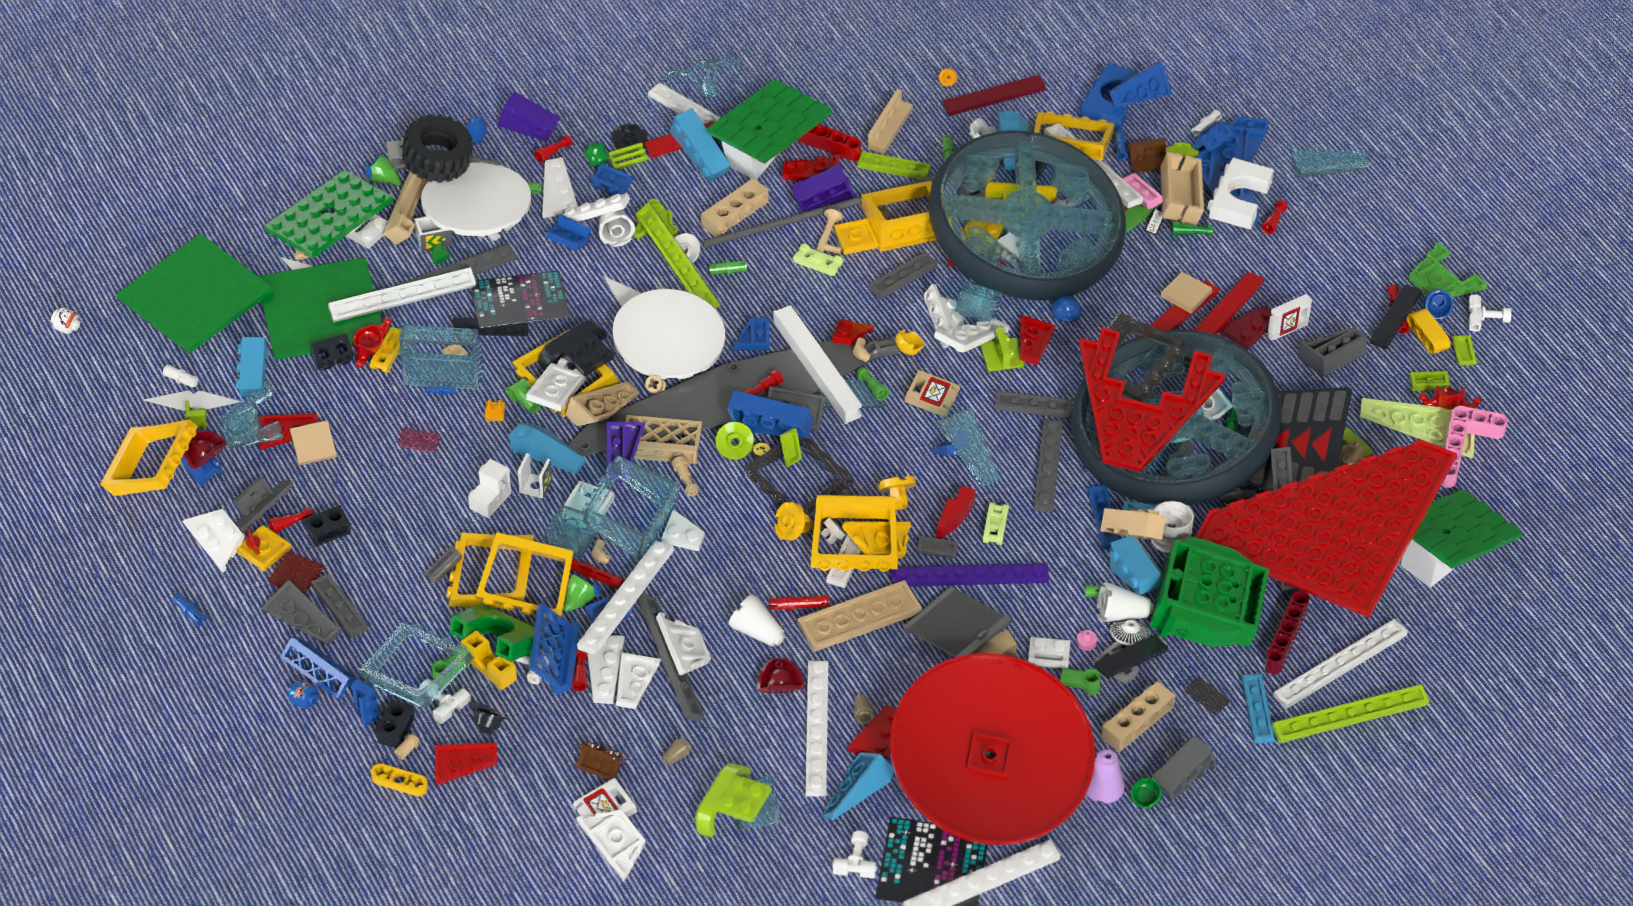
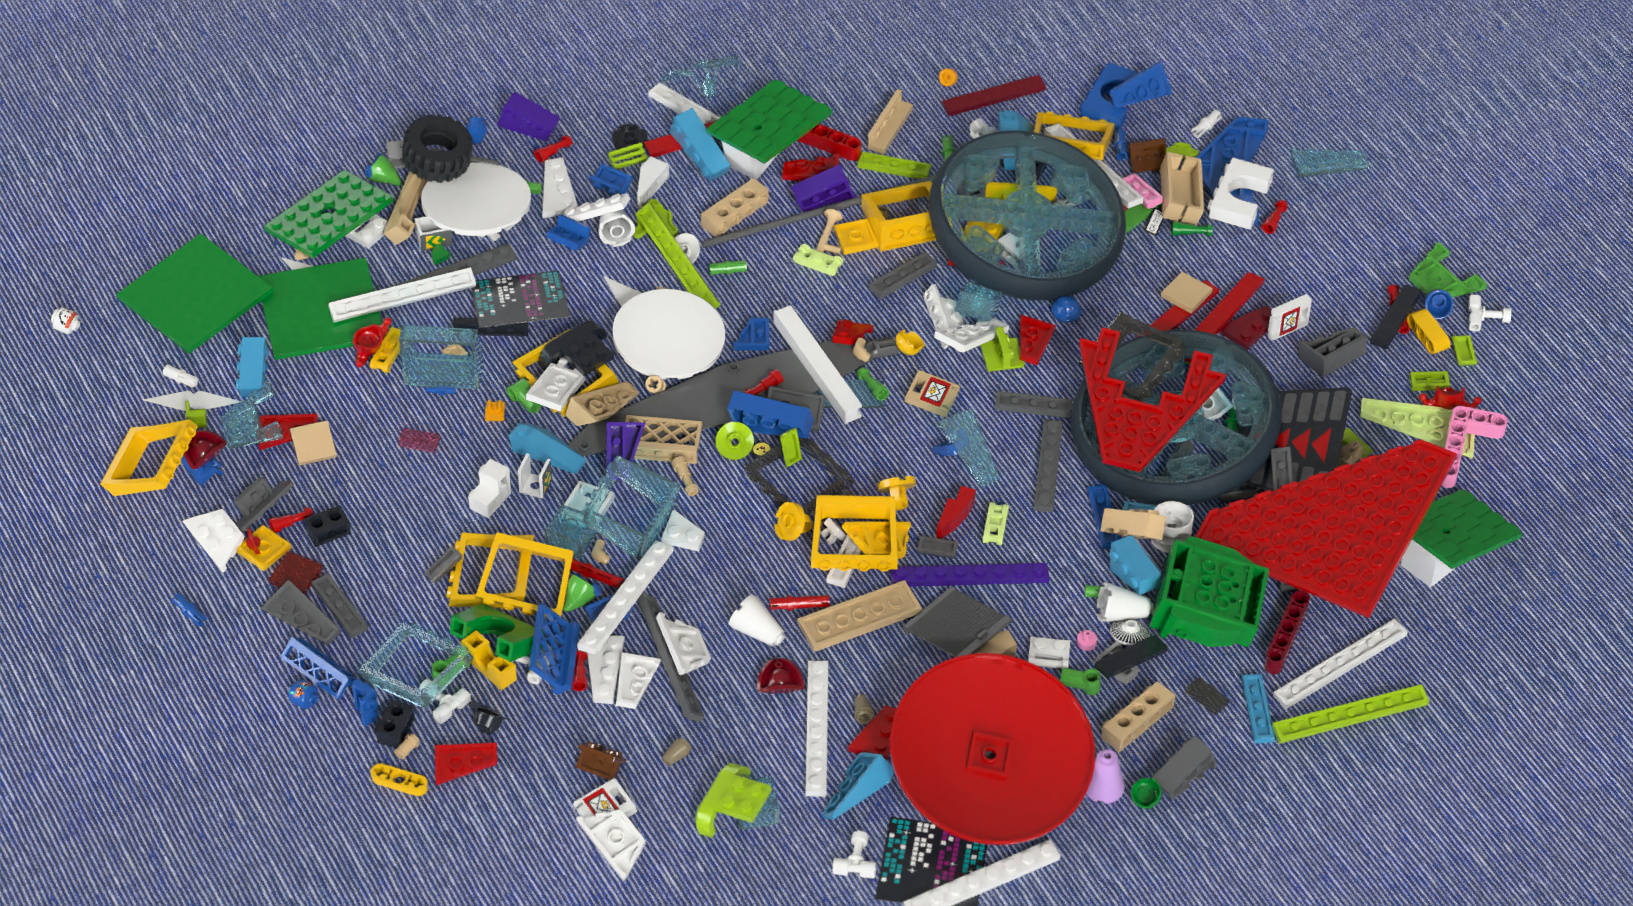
black brick [310,333,354,370] -> none
green piece [584,141,610,169] -> none
blue bracket [1191,120,1234,152] -> none
none -> white slope [637,156,669,209]

